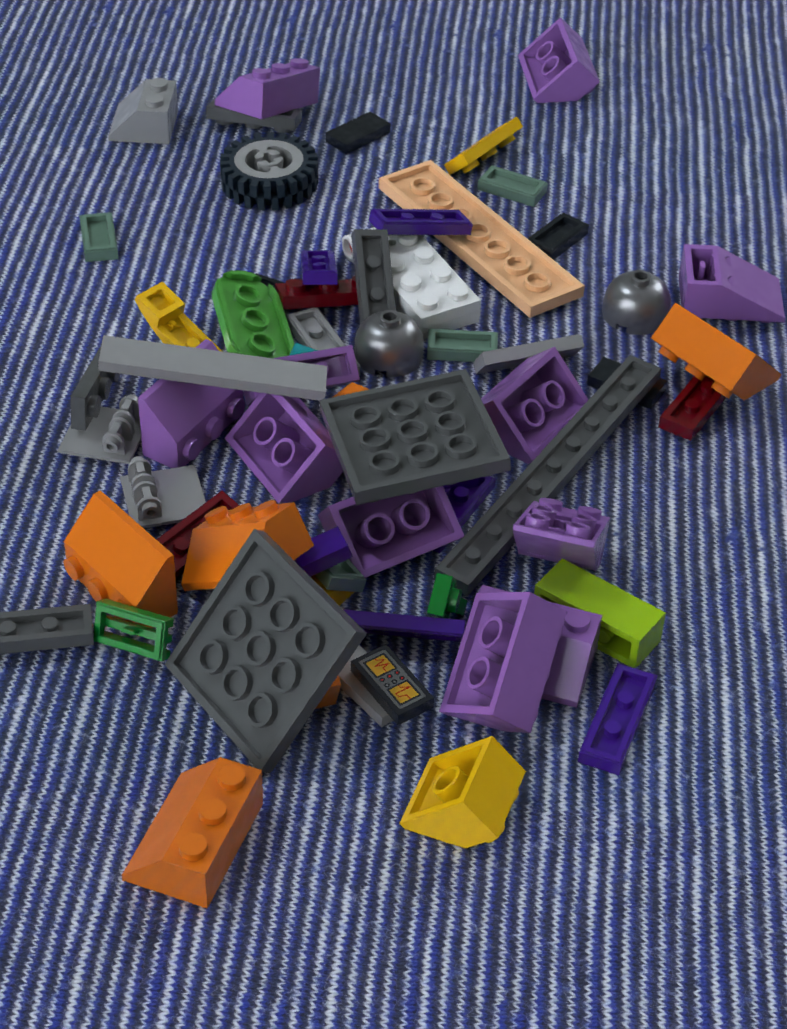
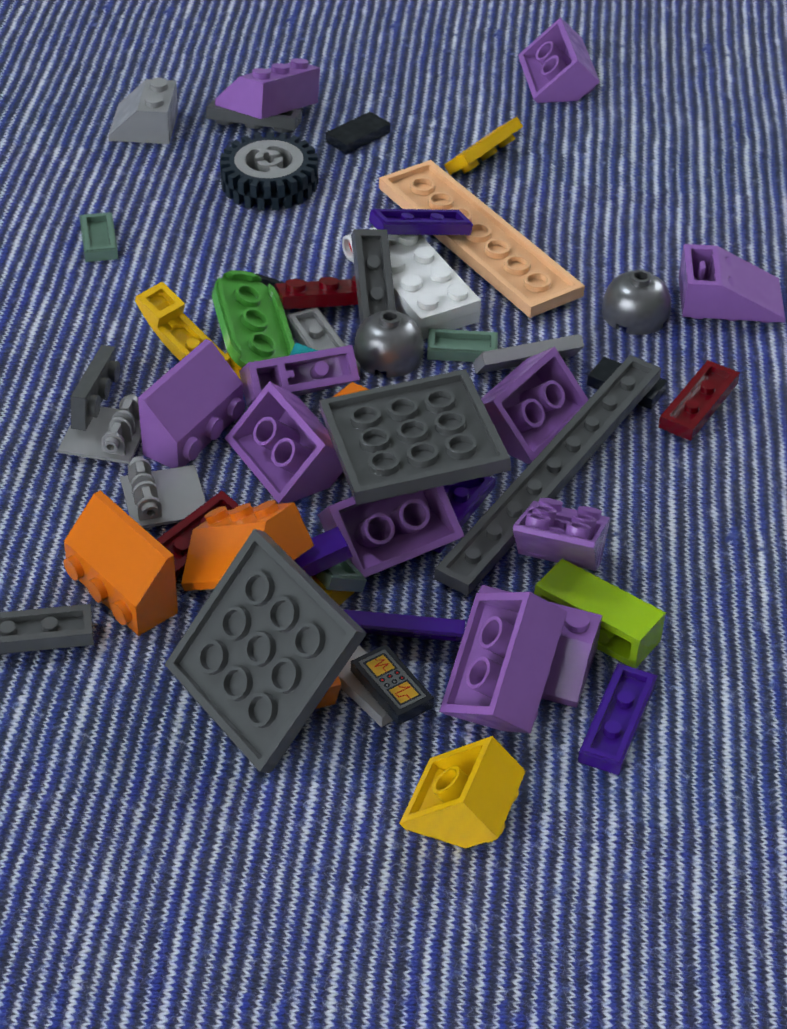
green tile [93,598,174,662] -> none
light grey tile [98,335,327,401] -> none
orange slope [122,757,263,909] -> none
dark purple tile [301,250,338,285] -> none
green plate [427,573,468,619] -> none
sand green tile [477,165,548,207] -> none
black tile [528,213,589,260] -> none
orange slope [651,303,782,401] -> none

